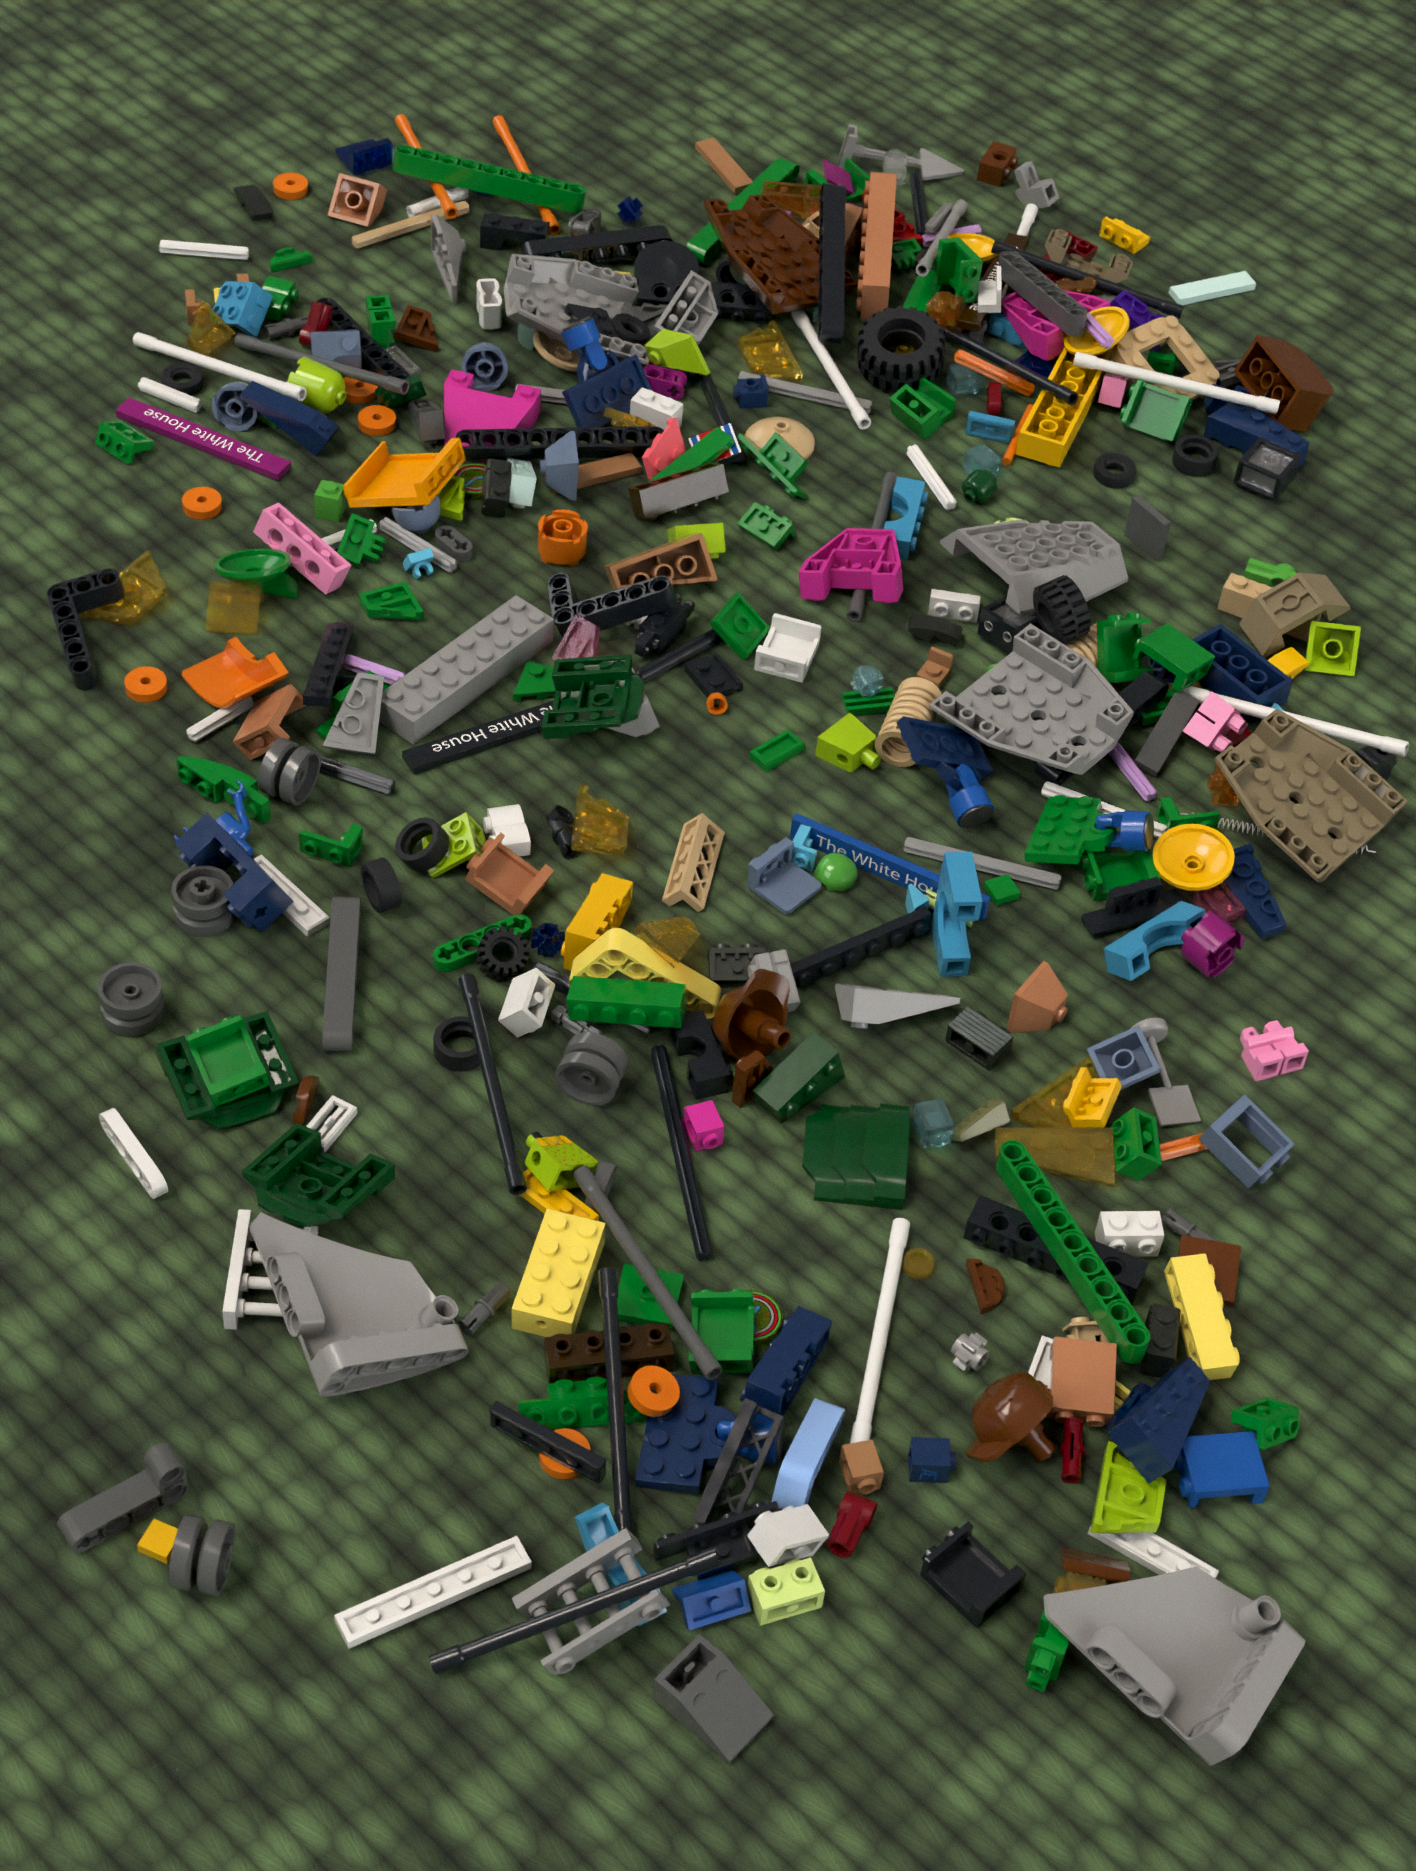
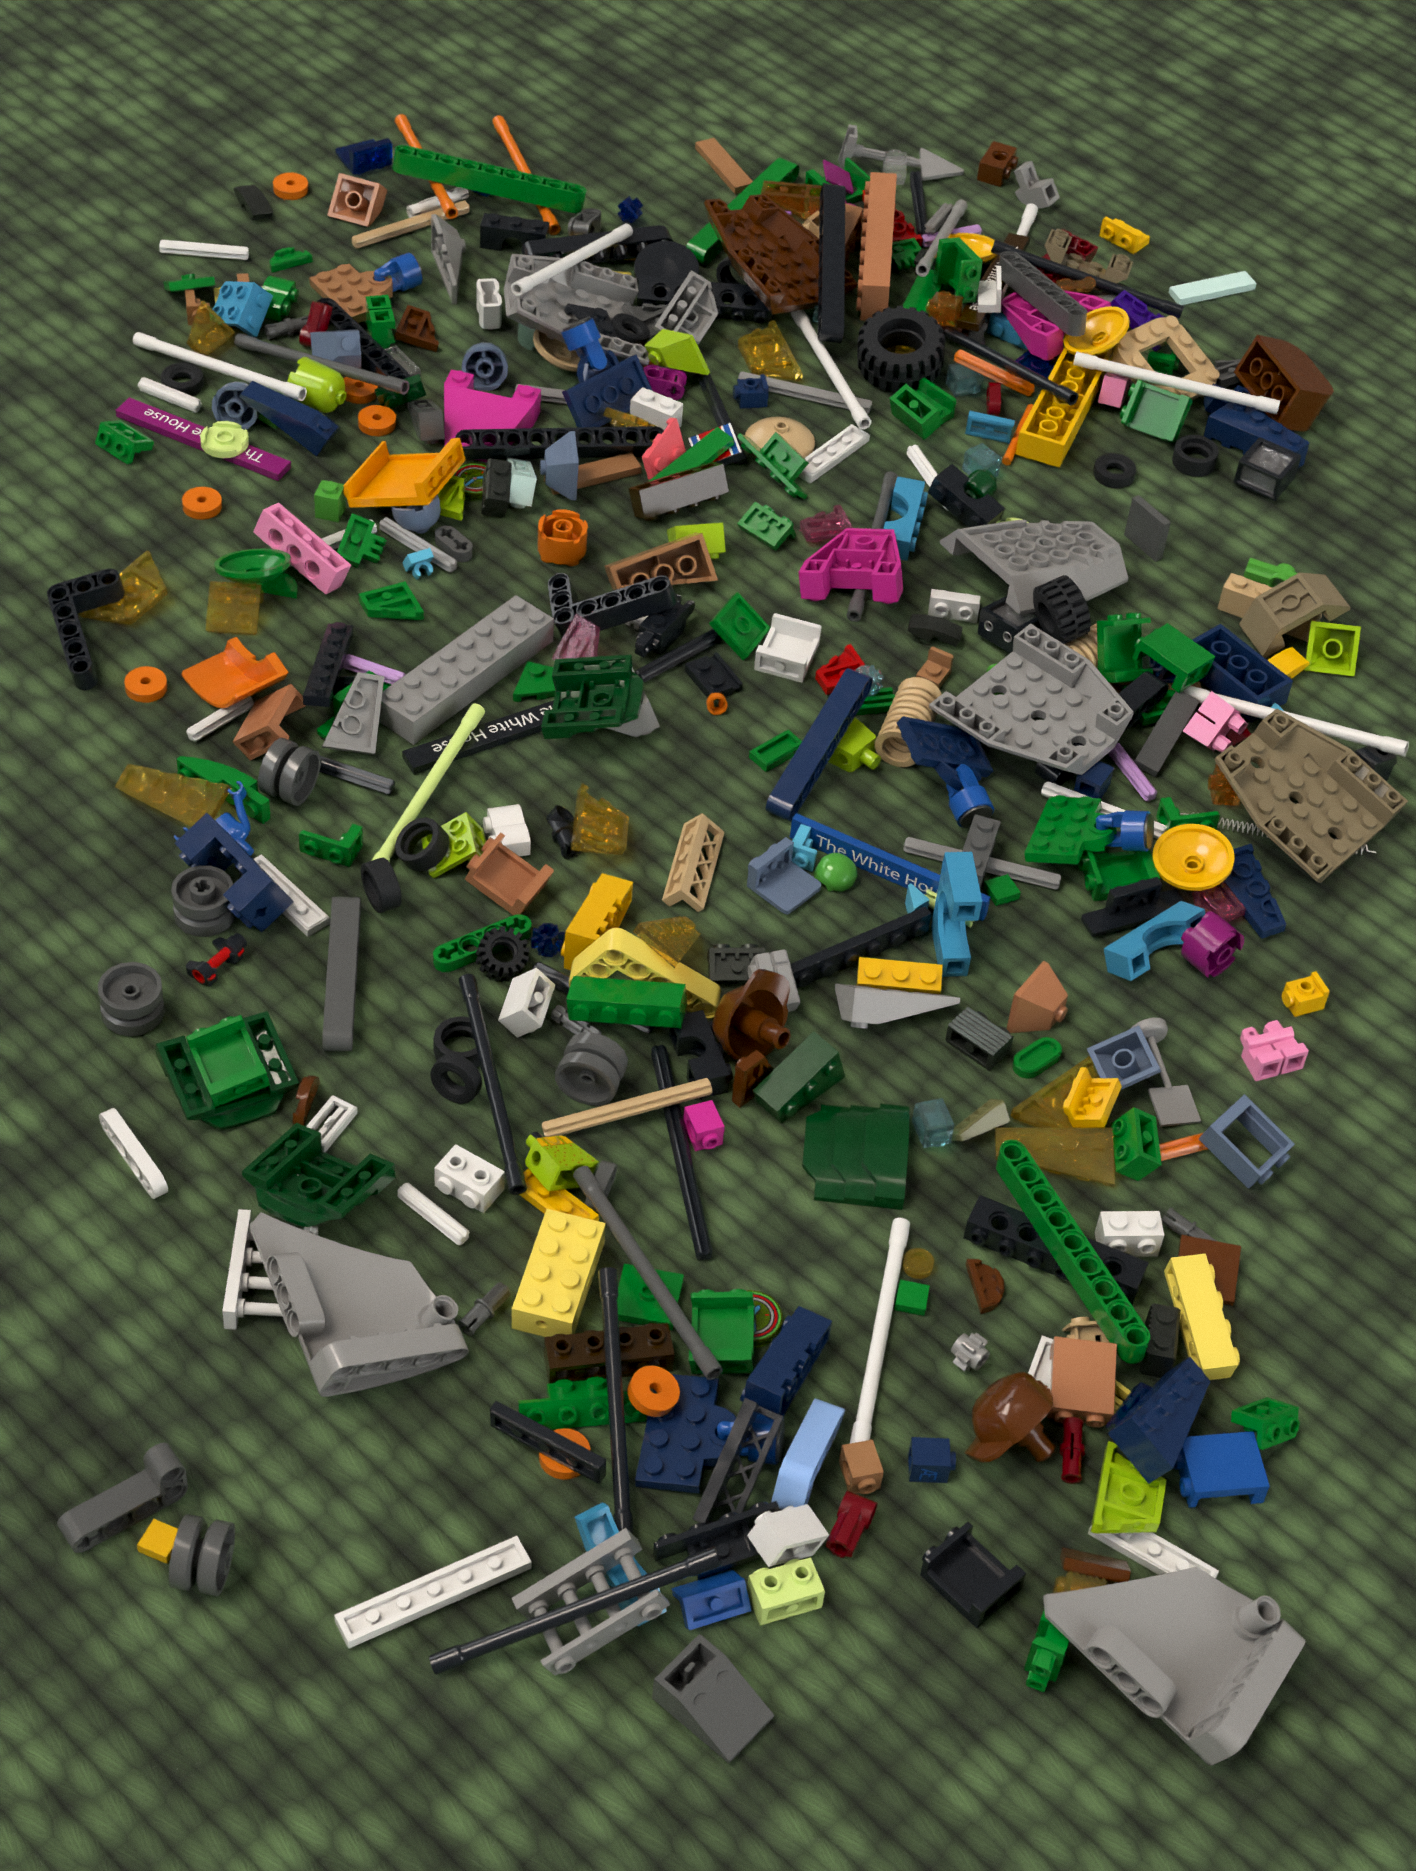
lavender axle [1086,313,1114,349] -> none
none -> clear yellow wing [115,764,232,827]
none -> green plate [163,274,216,292]
none -> black piece [186,933,247,987]
none -> yellowish green tile [200,421,249,458]
none -> medium nougat plate [309,253,423,323]
none -> yellowish green piece [371,704,485,862]
none -> white axle [397,1183,469,1245]
none -> black tyre [430,1054,482,1104]
none -> white brick [435,1144,505,1213]
none -> white piece [511,224,633,296]
none -> tan axle [542,1078,712,1137]
none -> dark blue beam [766,668,873,821]
none -> white tile [798,424,870,484]
none -> clear pink wing [800,505,853,542]
none -> red wing [815,644,873,695]
none -> yellow plate [857,957,942,994]
none -> green tile [894,1280,930,1316]
none -> black arch [928,464,1006,527]
none -> dark grey arch [962,814,1001,889]
none -> green tile [1012,1037,1062,1079]
none -> dark blue brick [1074,761,1114,798]
none -> yellow brick [1281,971,1330,1017]

